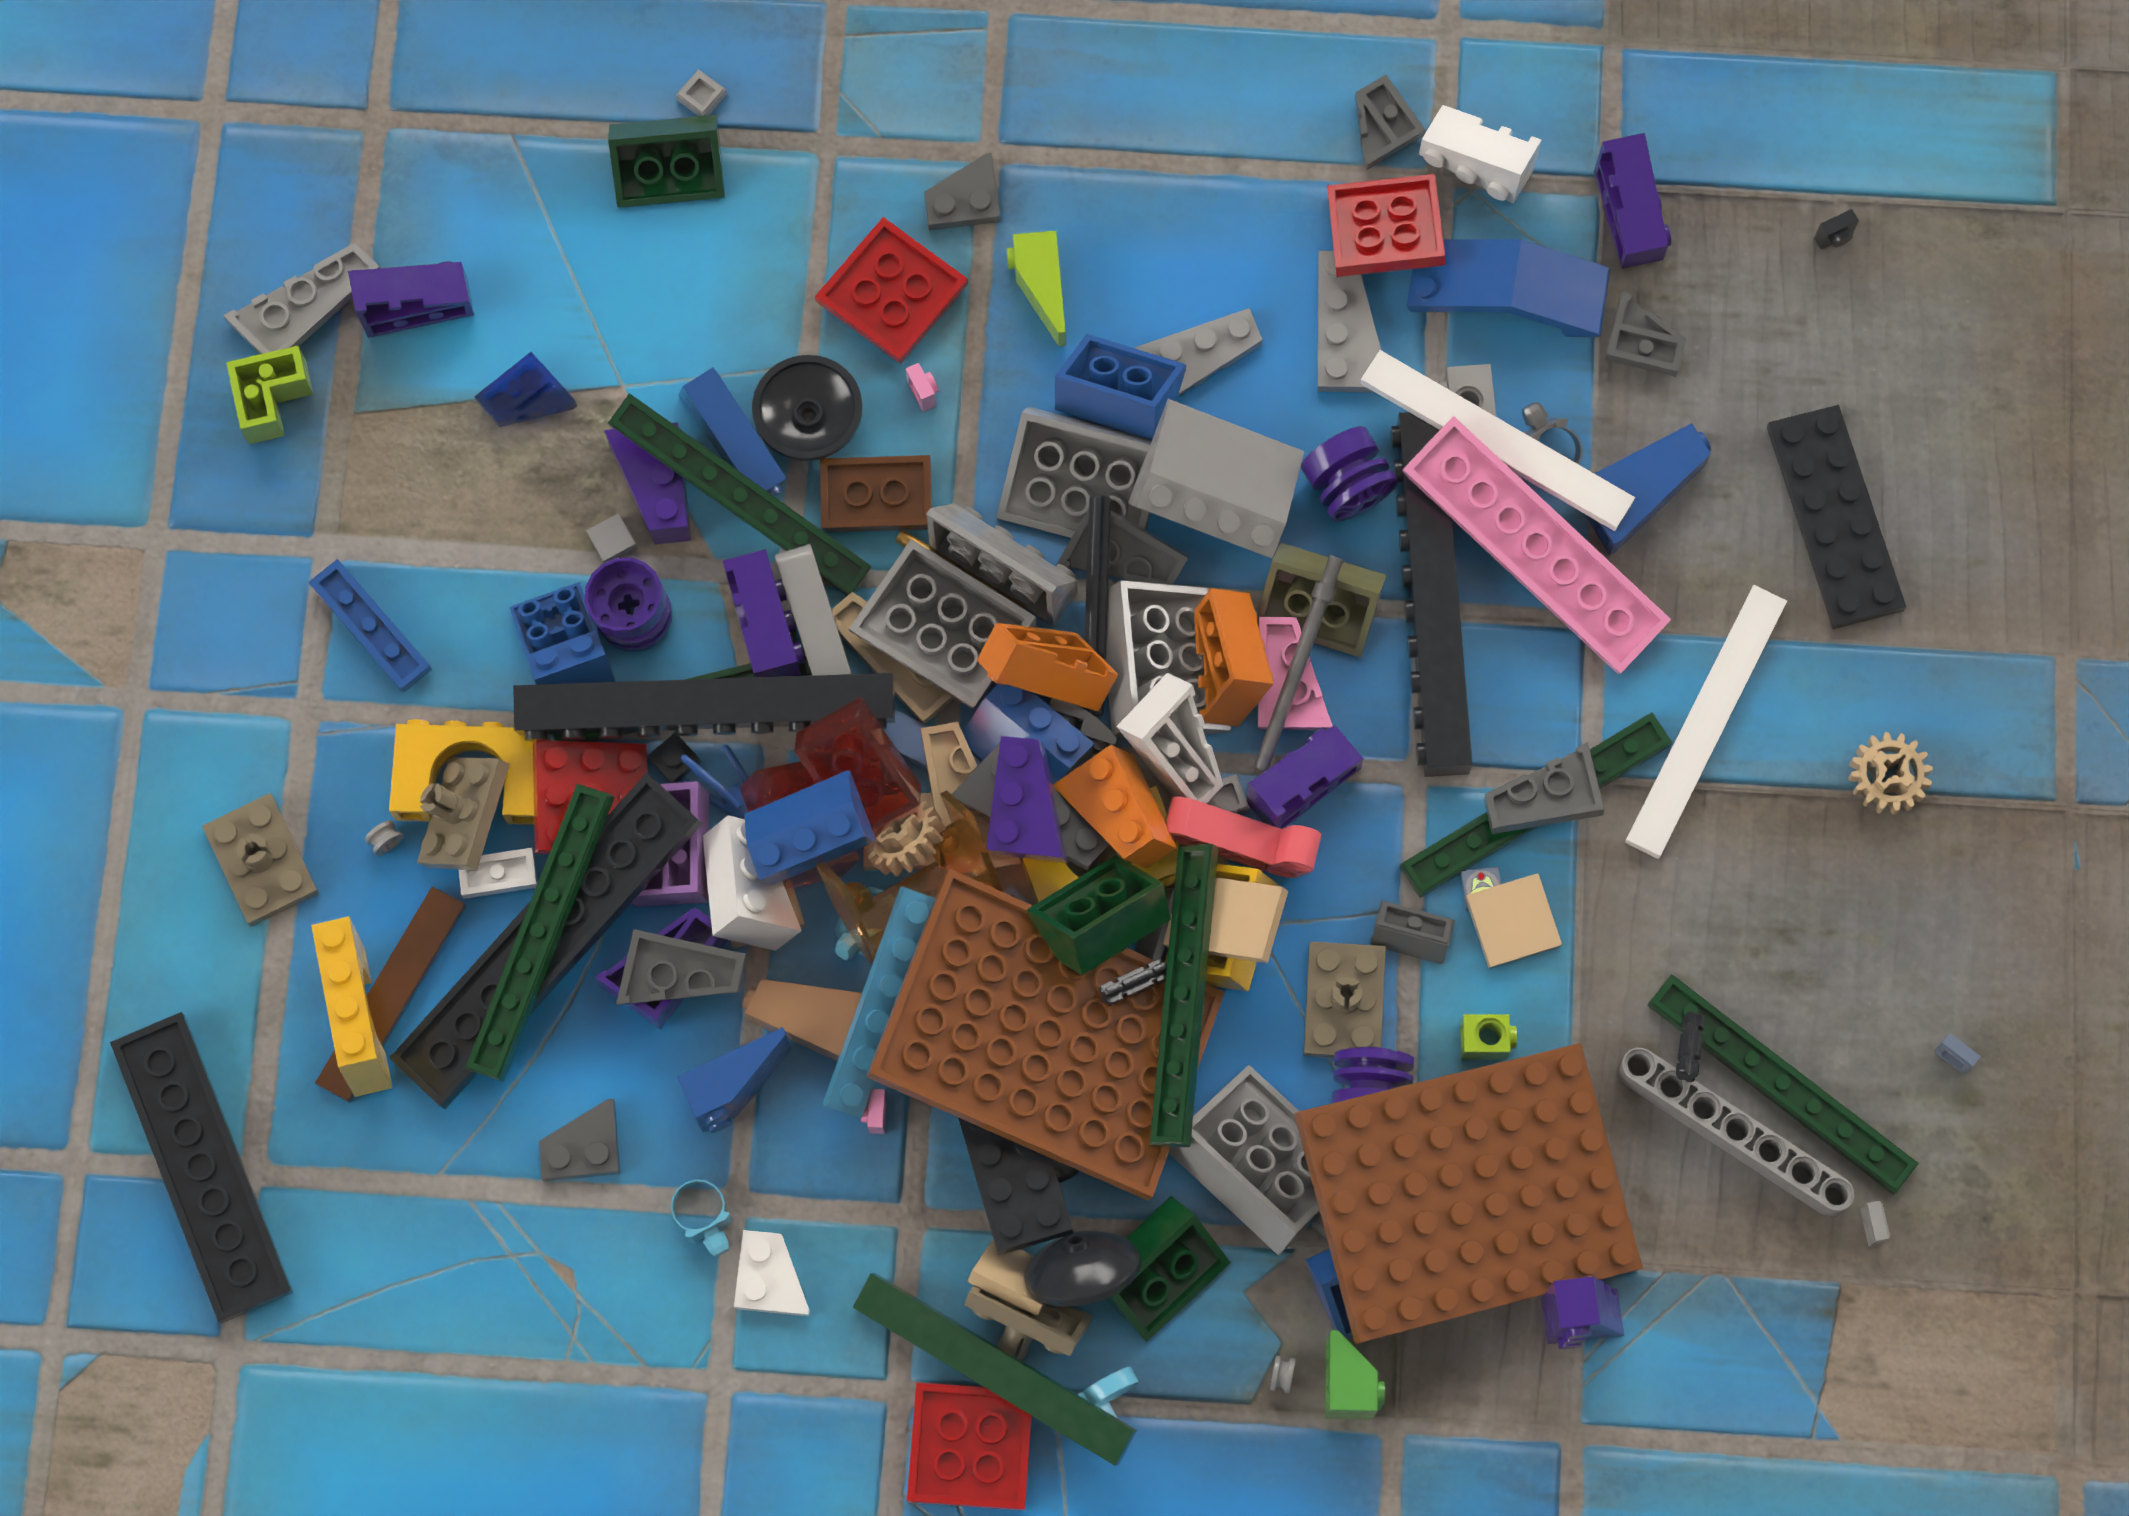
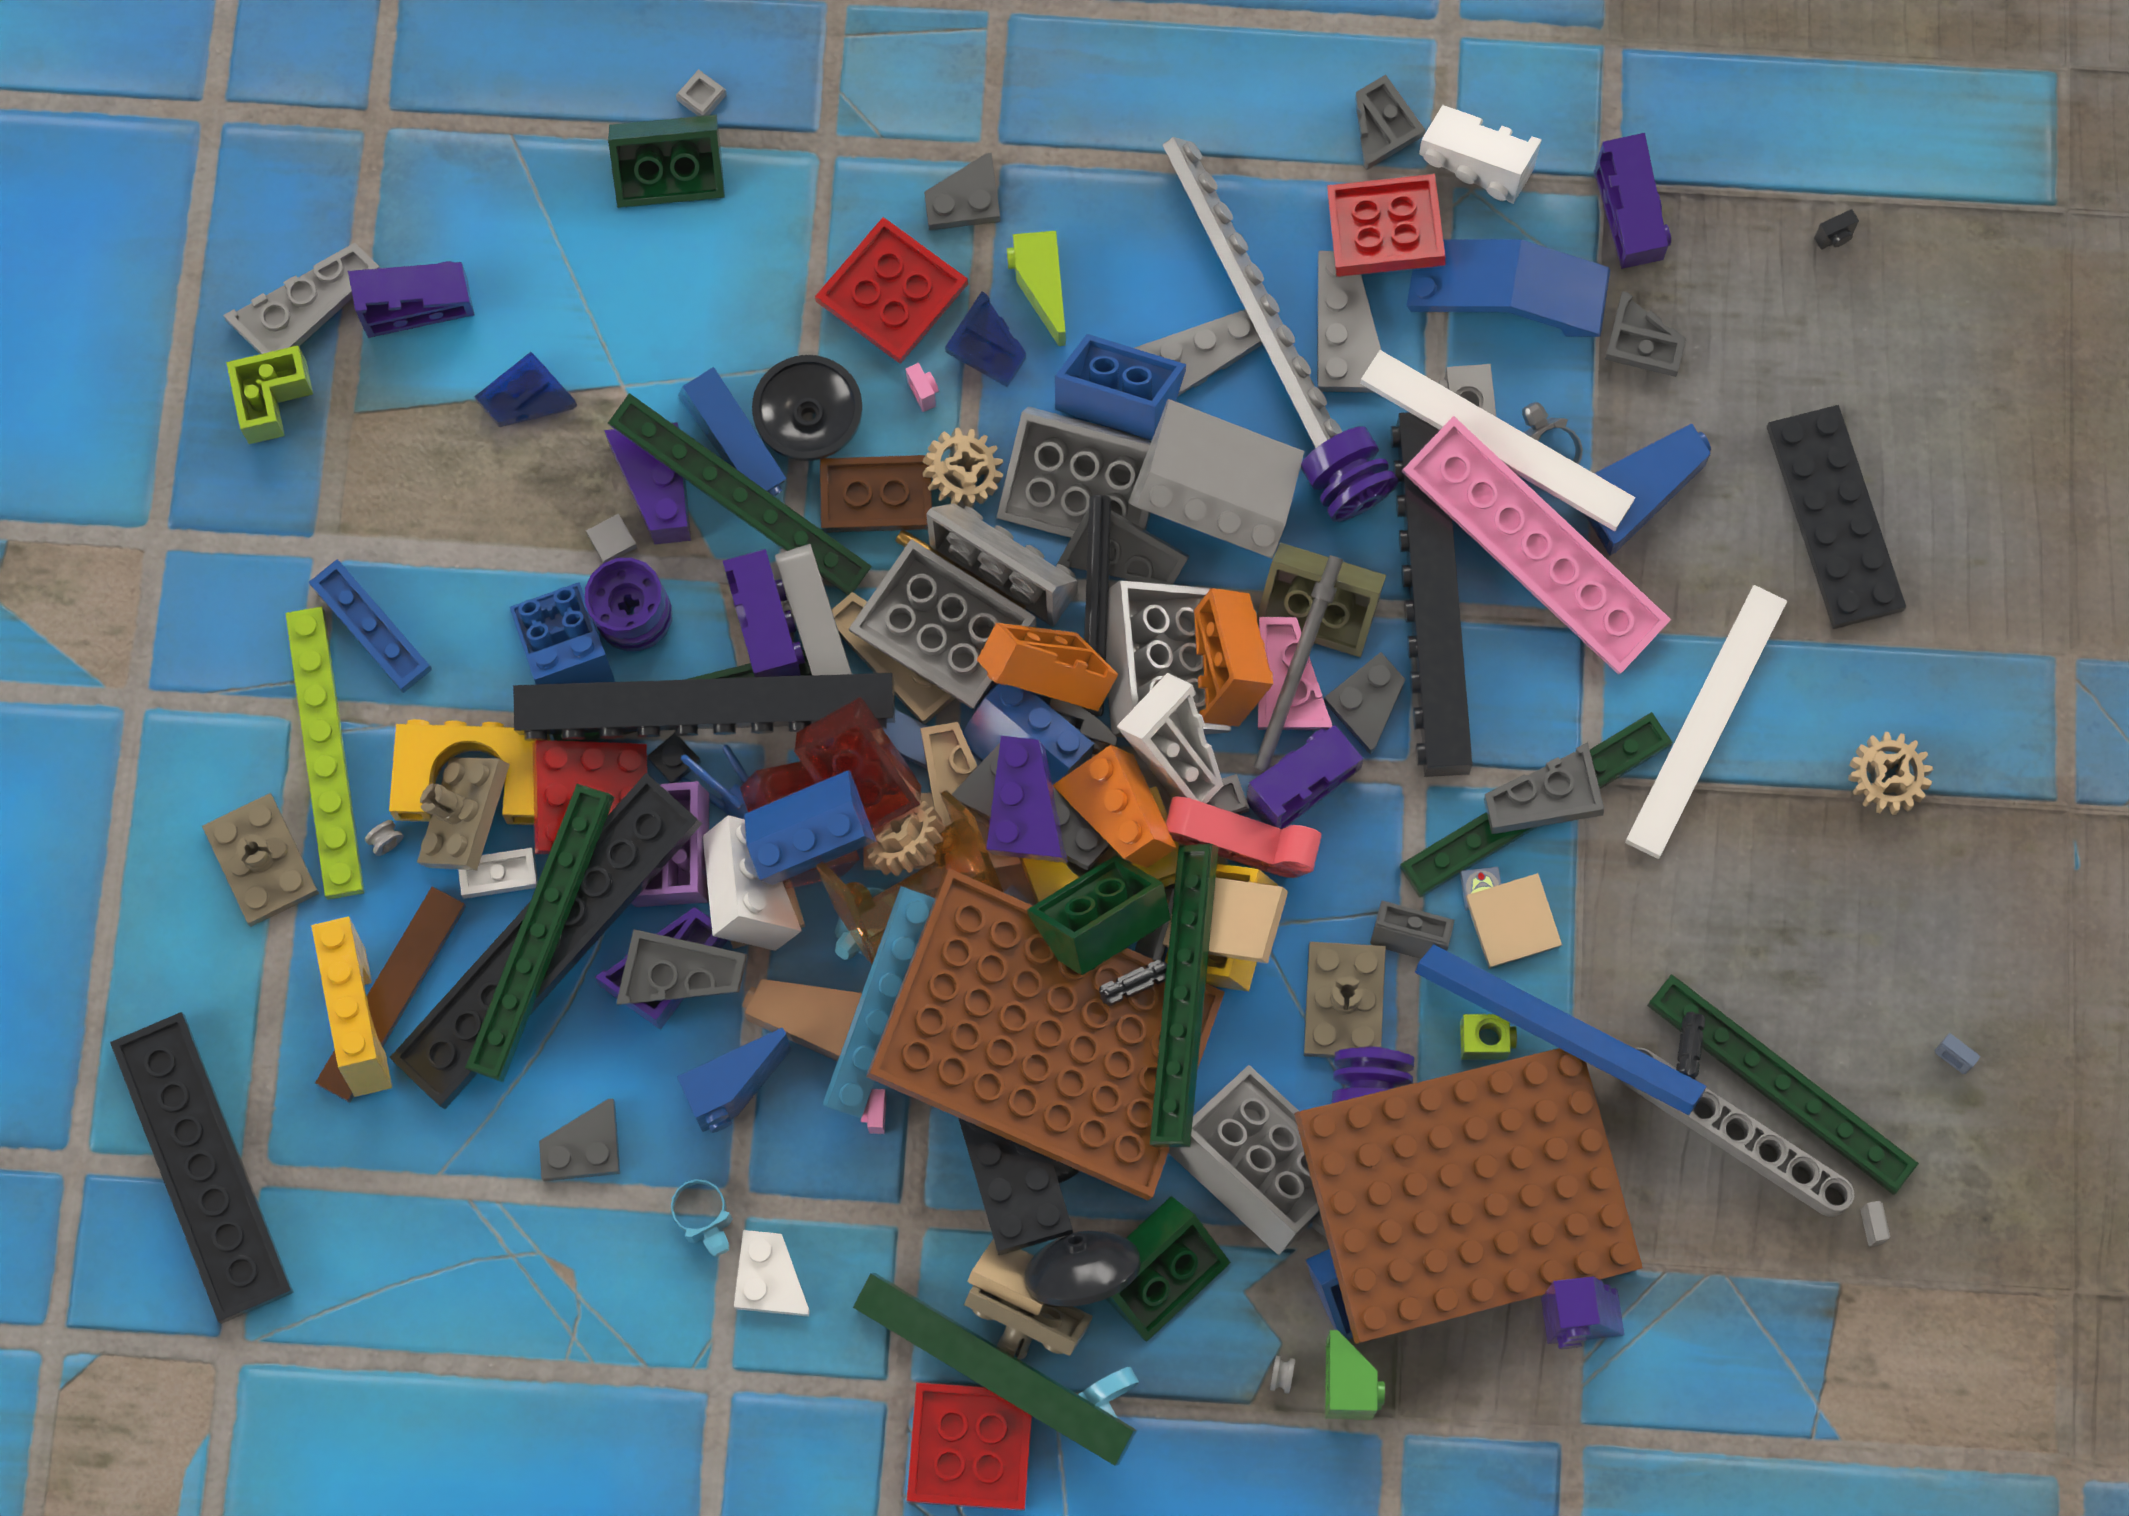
none -> lime plate [285,606,365,900]
none -> tan gear [923,427,1003,508]
none -> clear blue wing [945,291,1026,388]
none -> light grey plate [1163,137,1342,448]
none -> dark grey wing [1324,652,1405,754]
none -> blue tile [1415,944,1707,1115]

